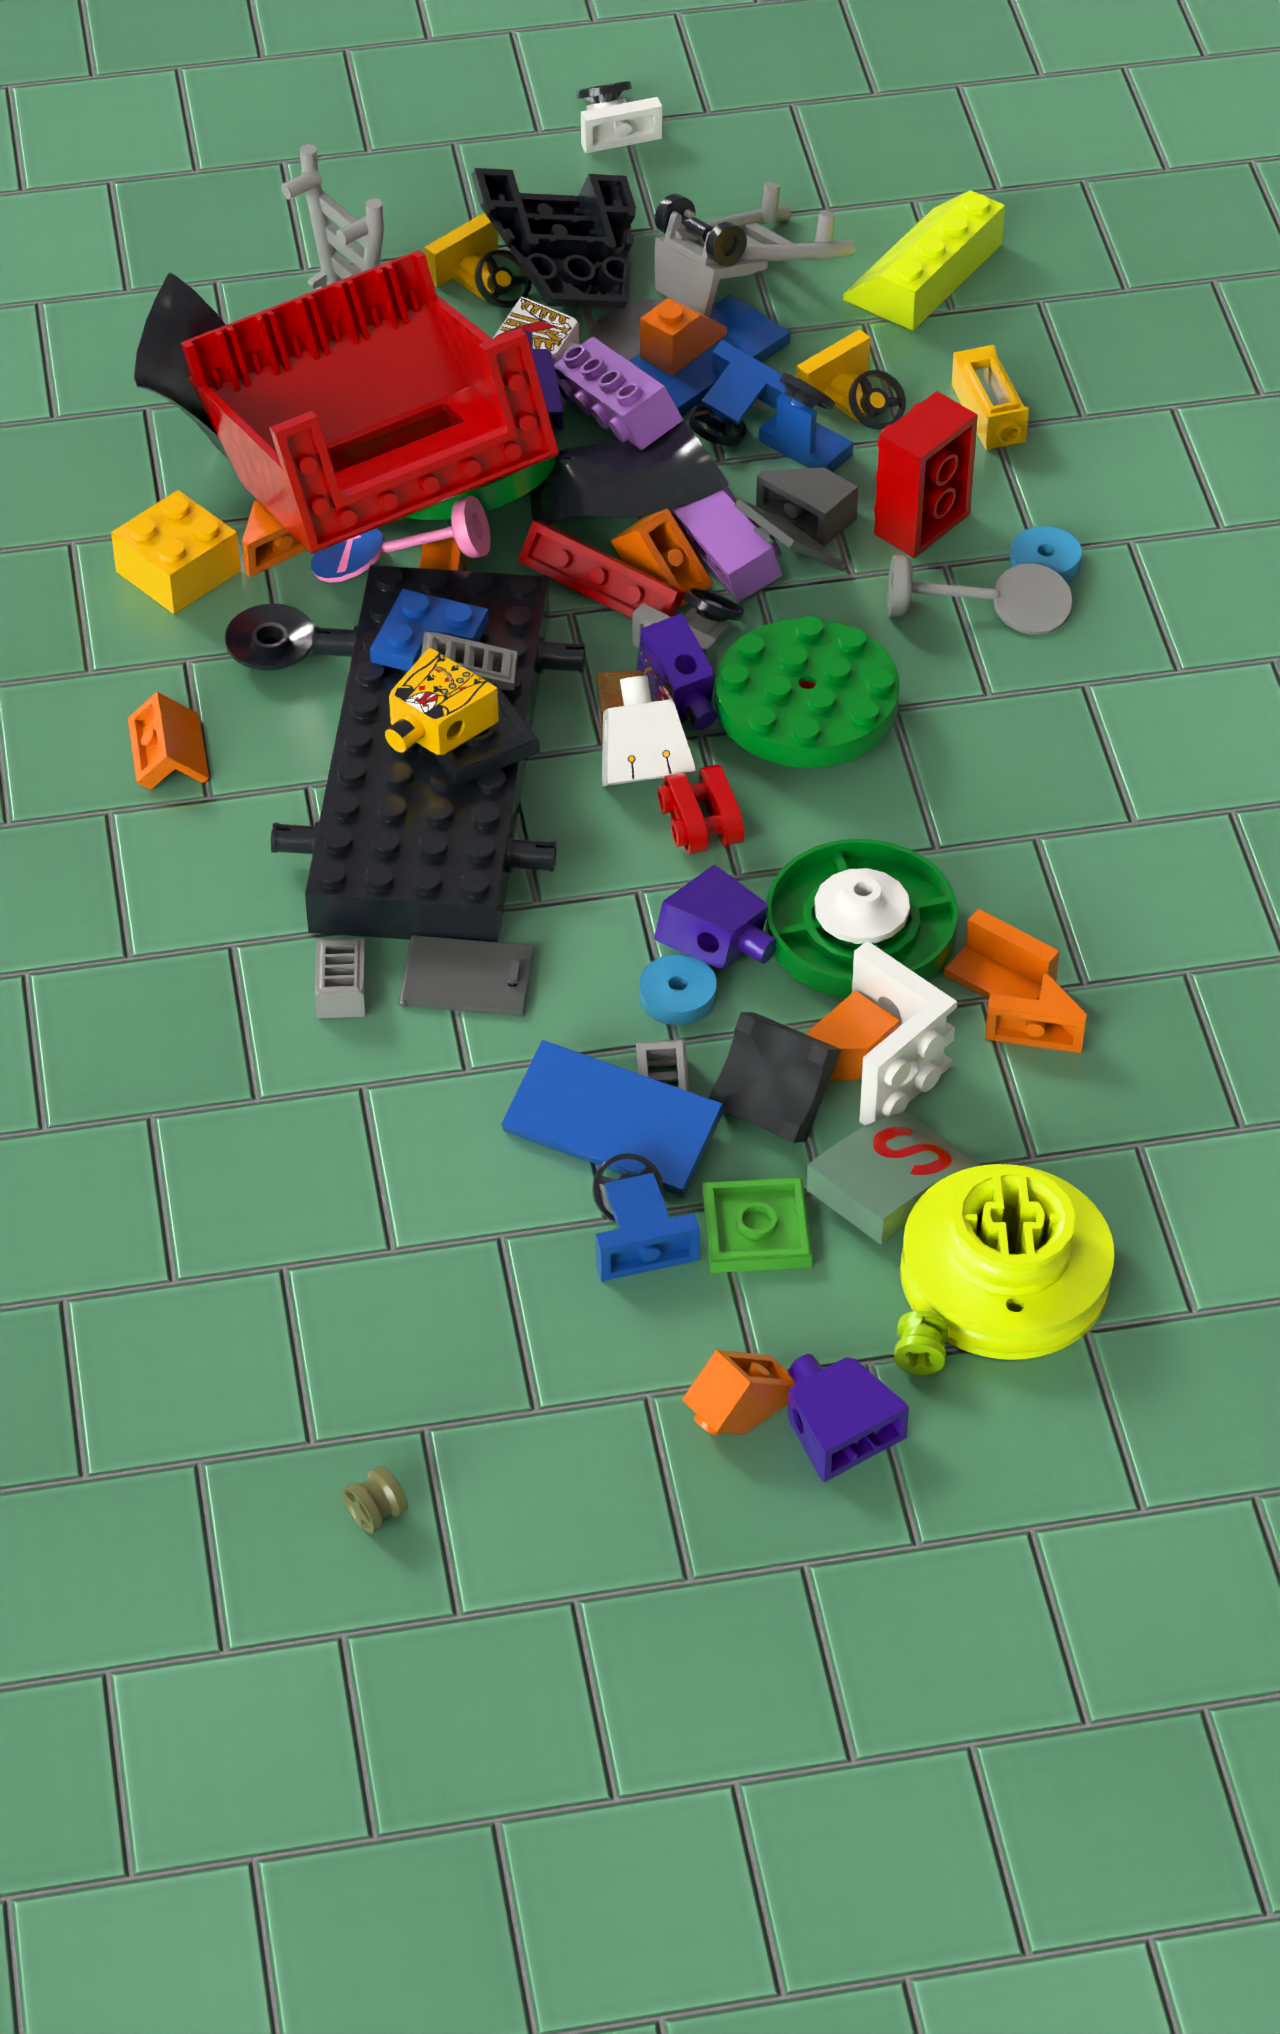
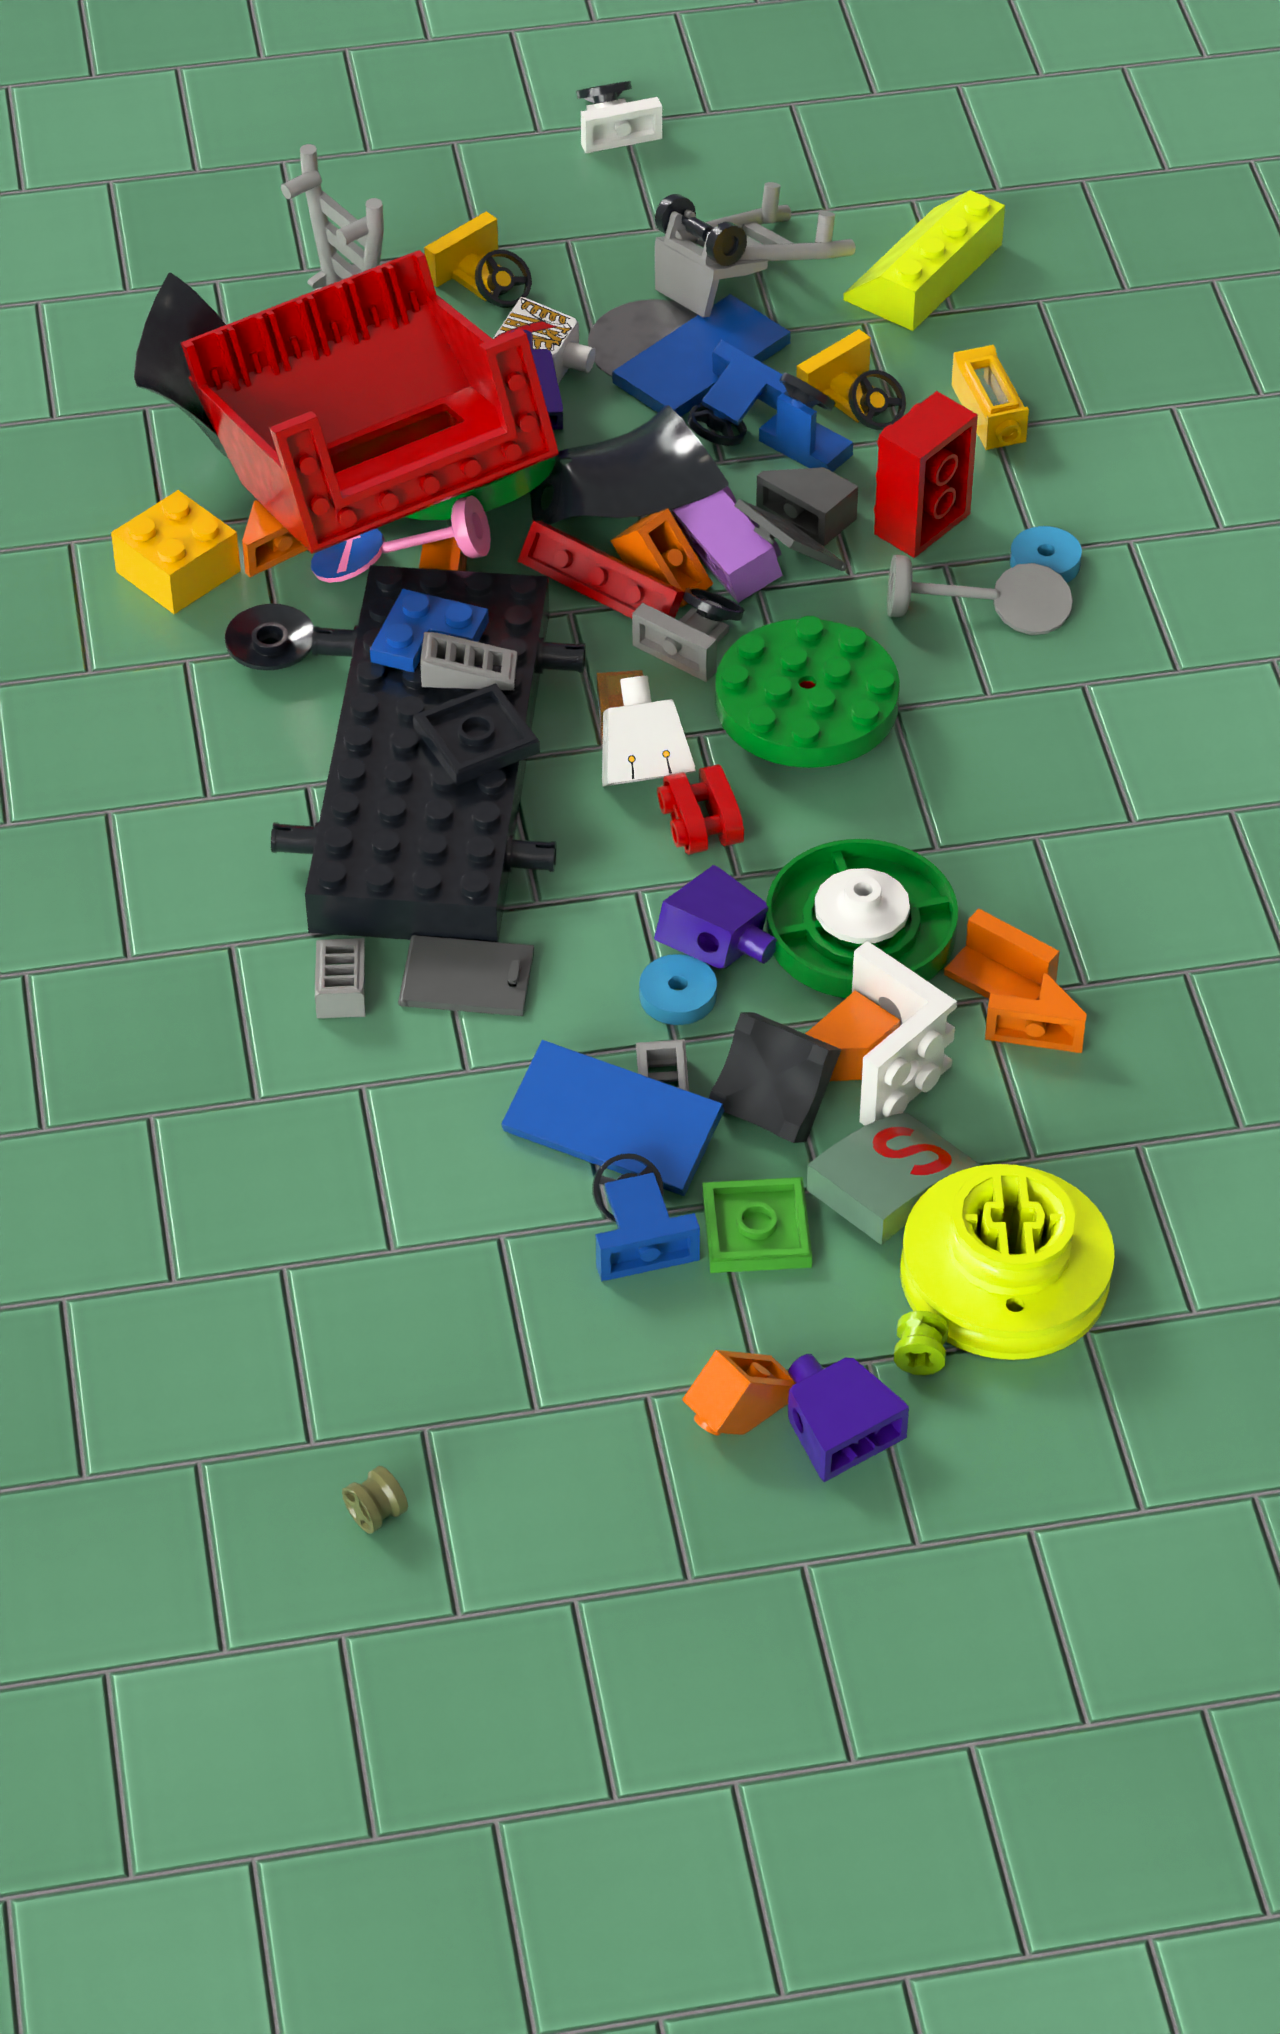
orange panel [128,691,209,790] -> none
yellow torso [385,647,499,755] -> none
black wedge [471,168,636,308] -> none
medium lavender brick [554,336,683,450] -> none
dark purple torso [635,613,717,730] -> none
orange slope [640,298,727,376] -> none

